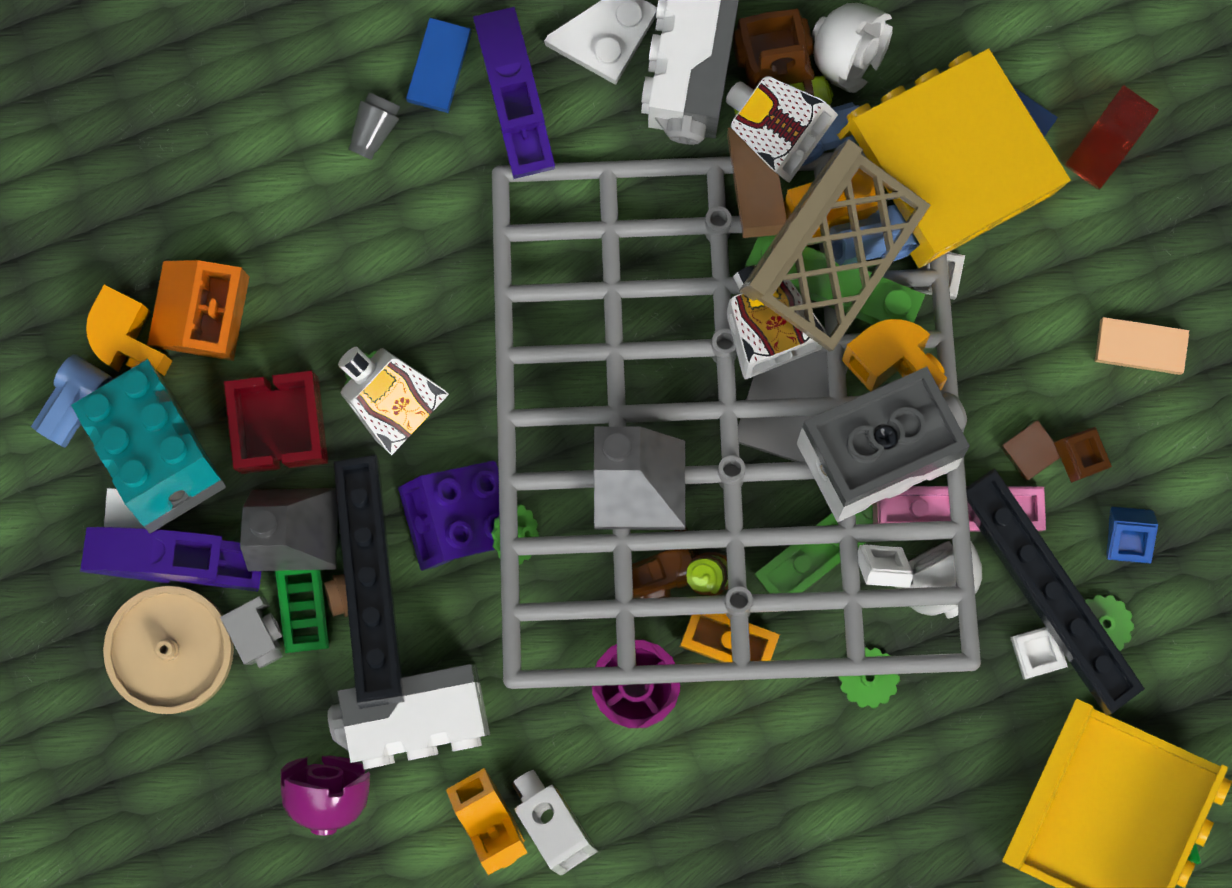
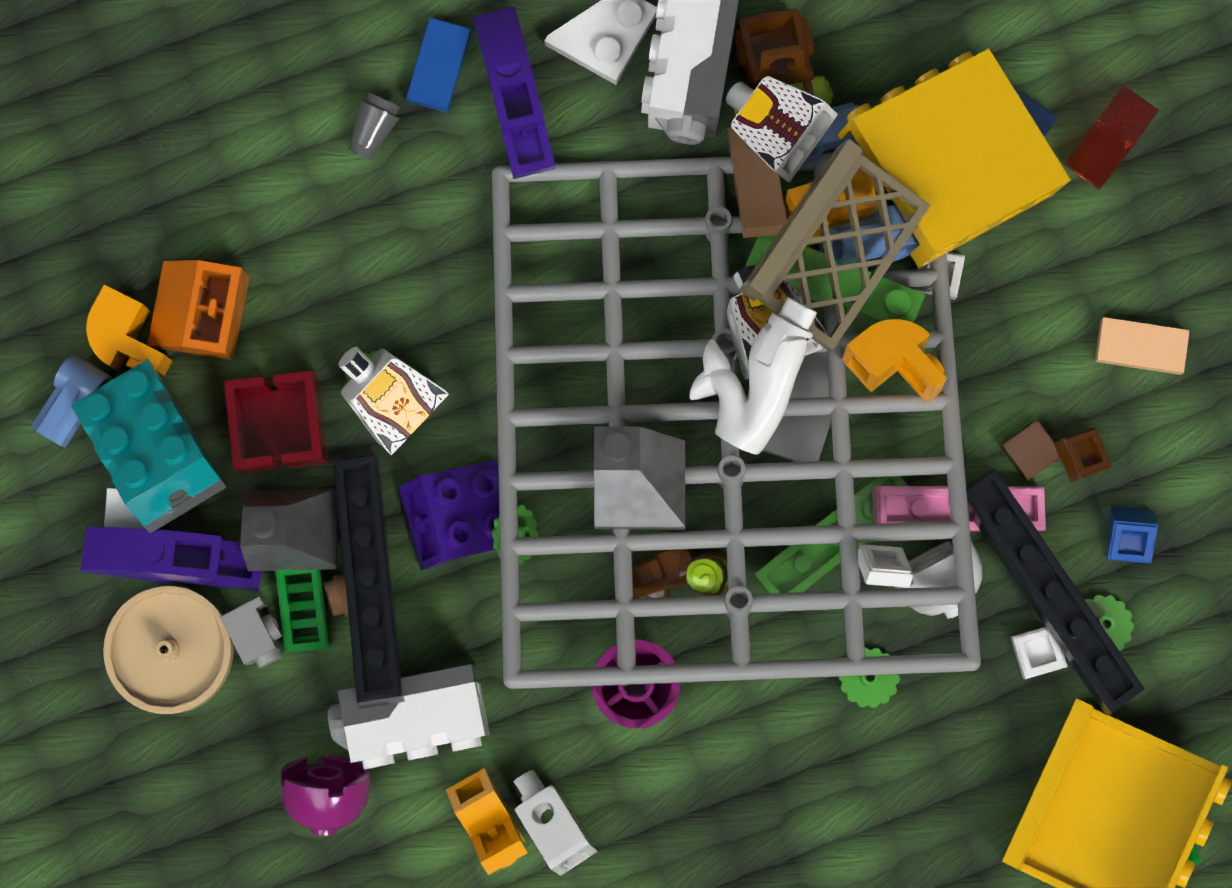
light orange brick [679,614,780,662] -> none
dark grey piece [797,367,970,522] -> none
white cylinder [812,3,893,93] -> none
none -> white piece [690,297,817,454]

